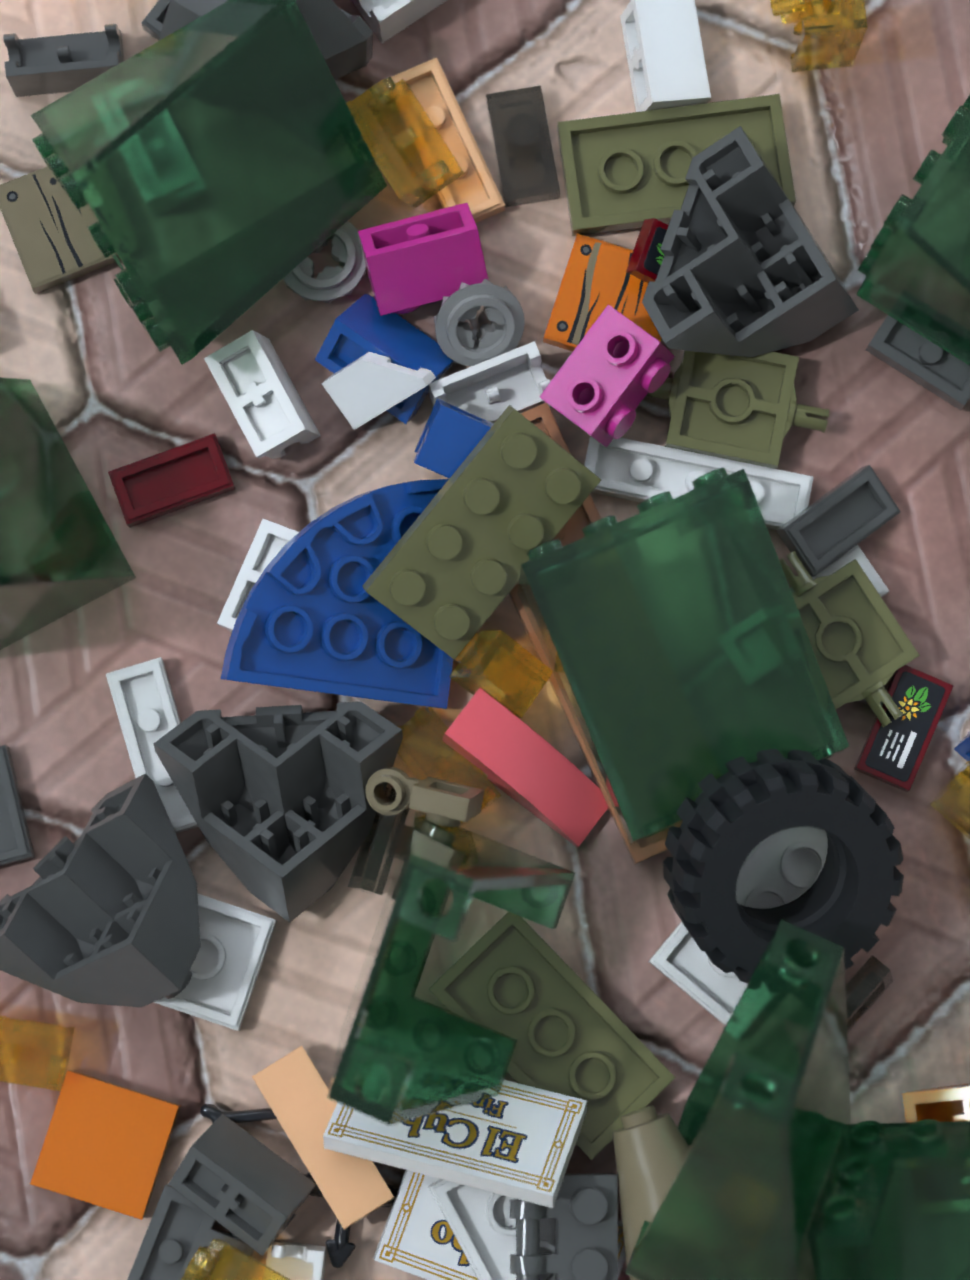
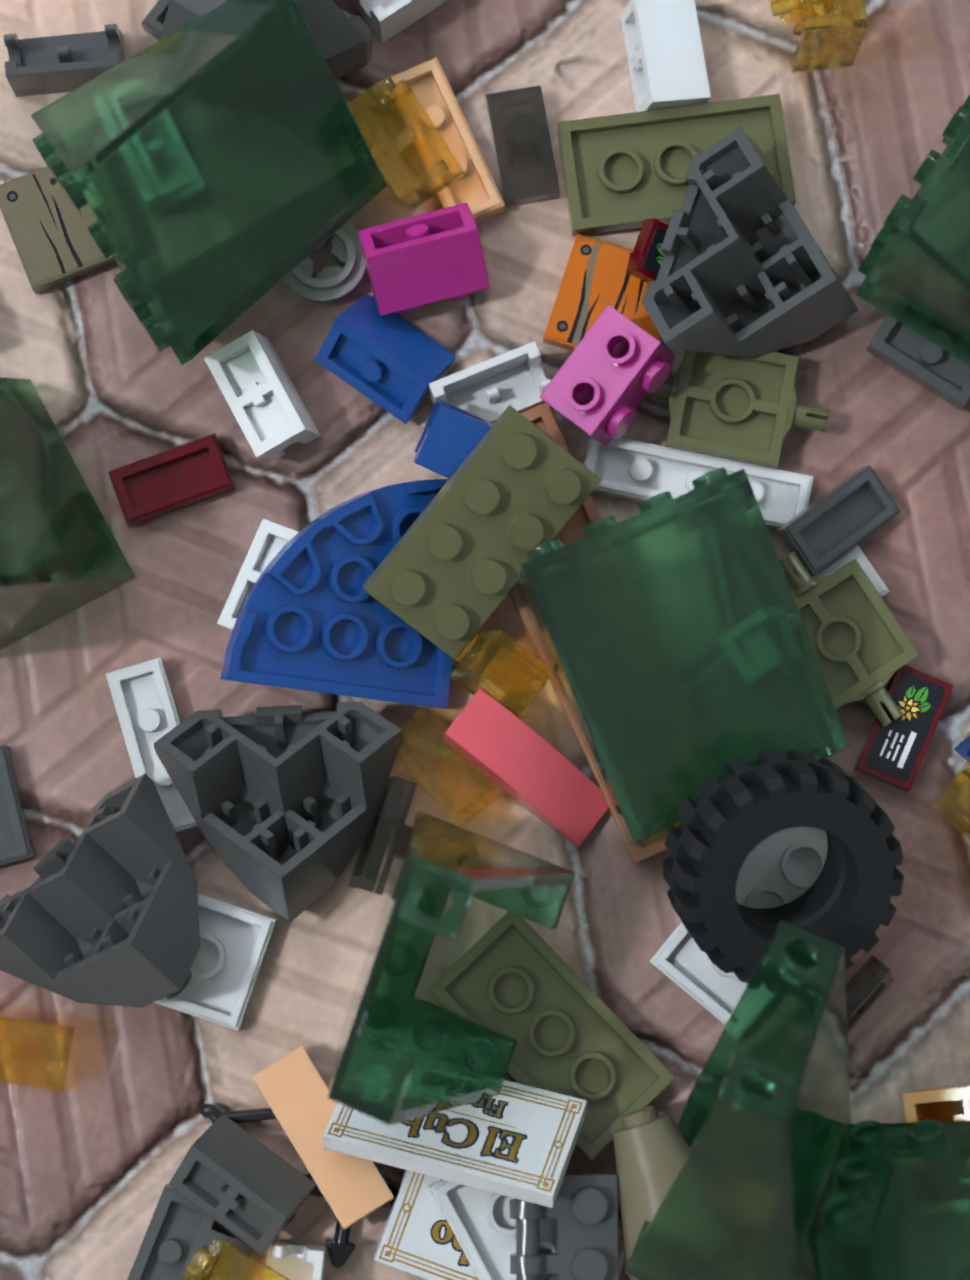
orange tile [30,1070,181,1220] -> none
white tile [322,352,436,430] -> none
dark tan plate [365,767,484,827] -> none
light grey gear [434,279,525,366] -> none

